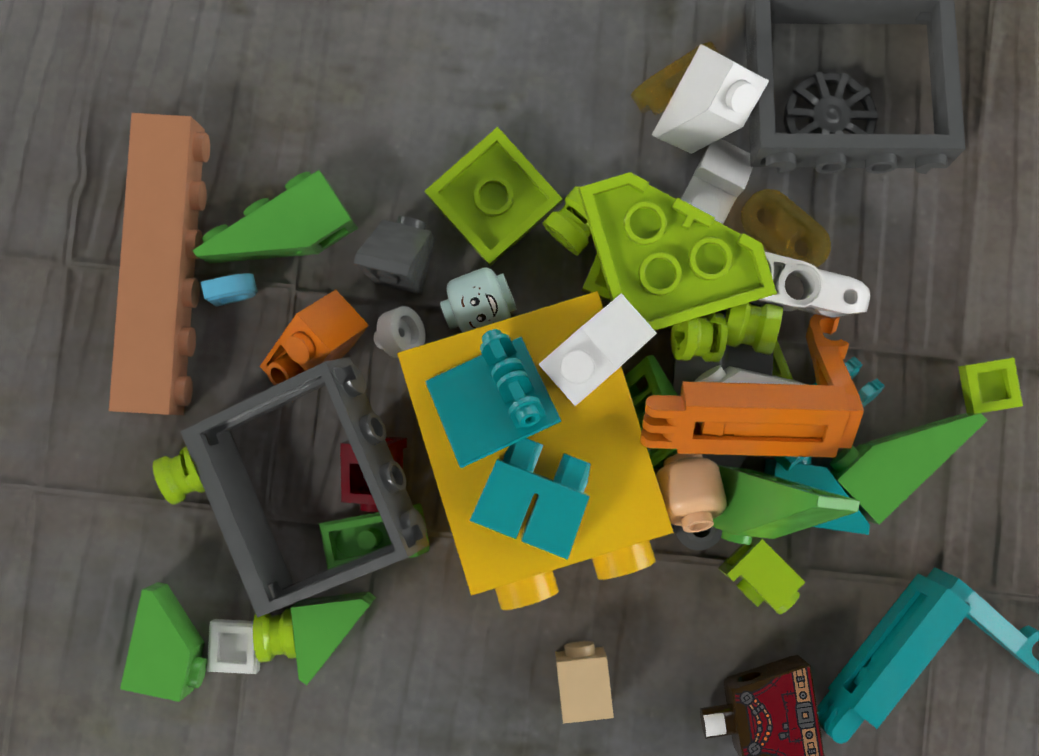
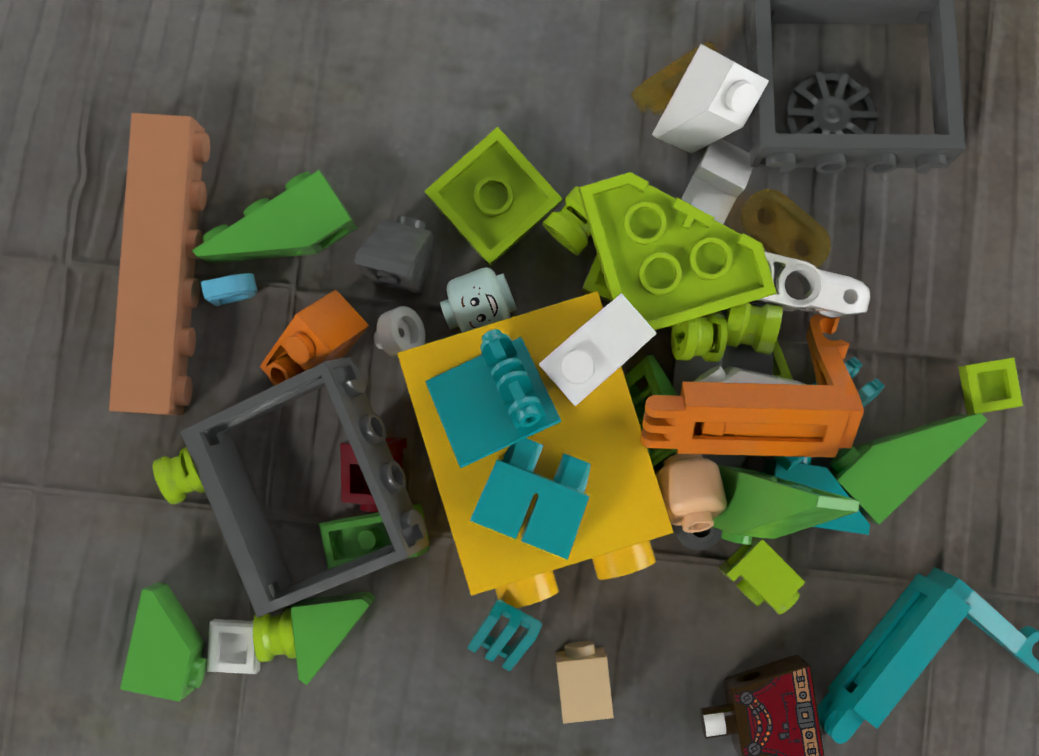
none -> teal tile [467,599,543,671]

